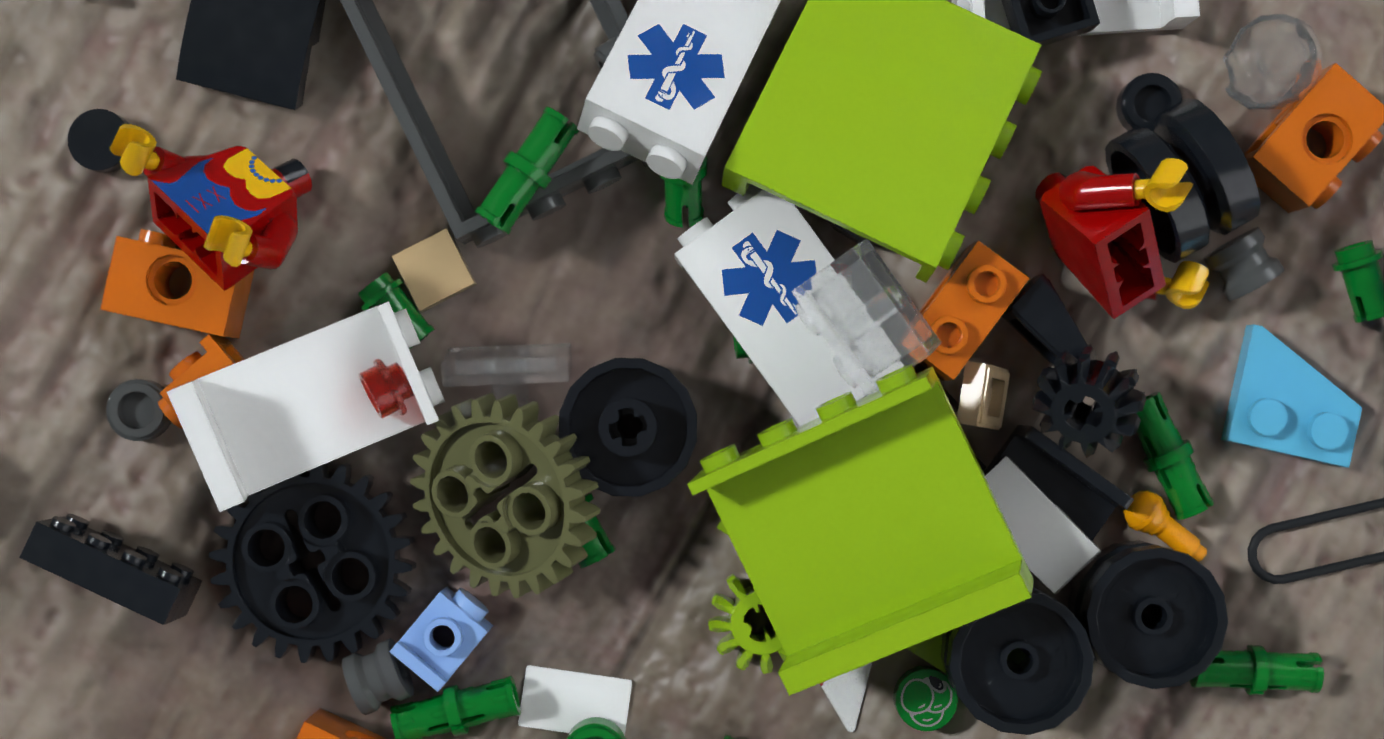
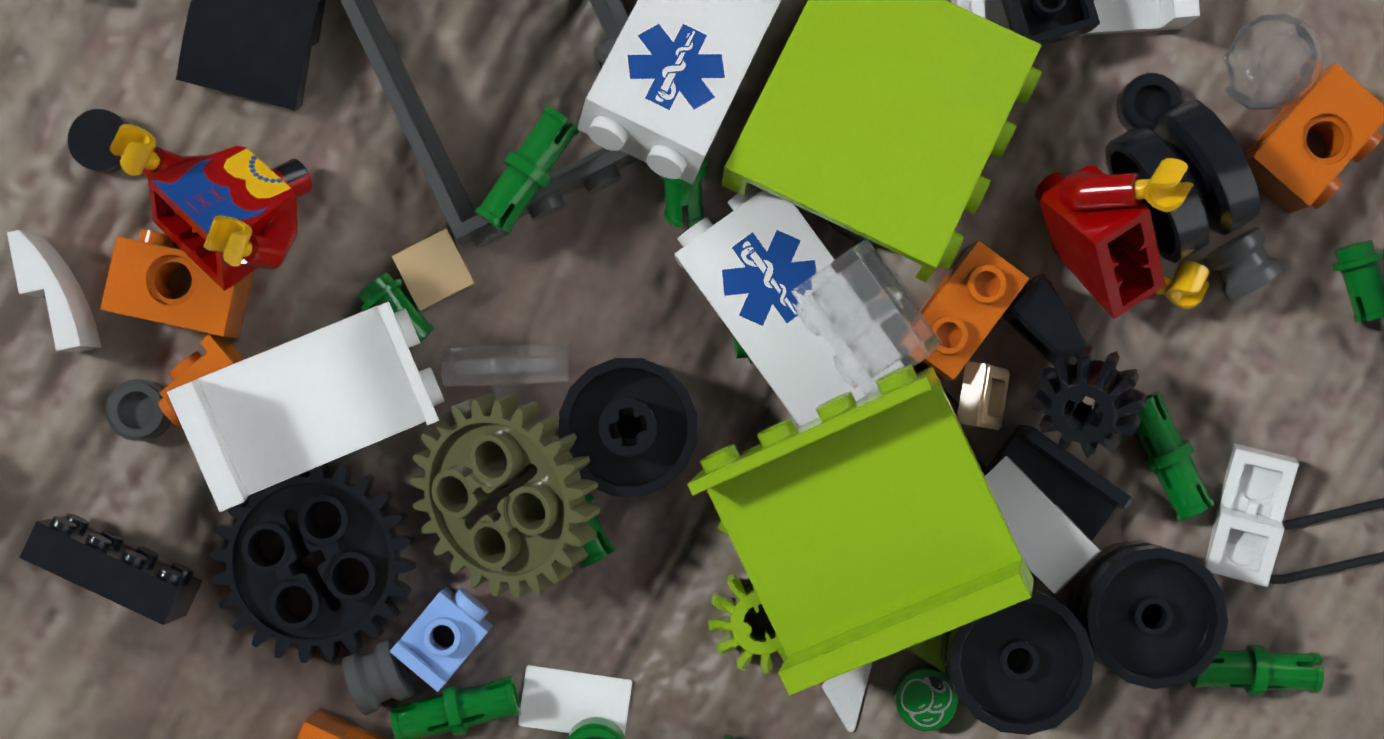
clear red plate [358,359,414,419] -> none
light orange piece [1123,490,1207,562] -> none
medium azure wing [1221,324,1362,468] -> none
none -> white slope [7,230,102,353]
none -> white slope [1204,443,1299,587]

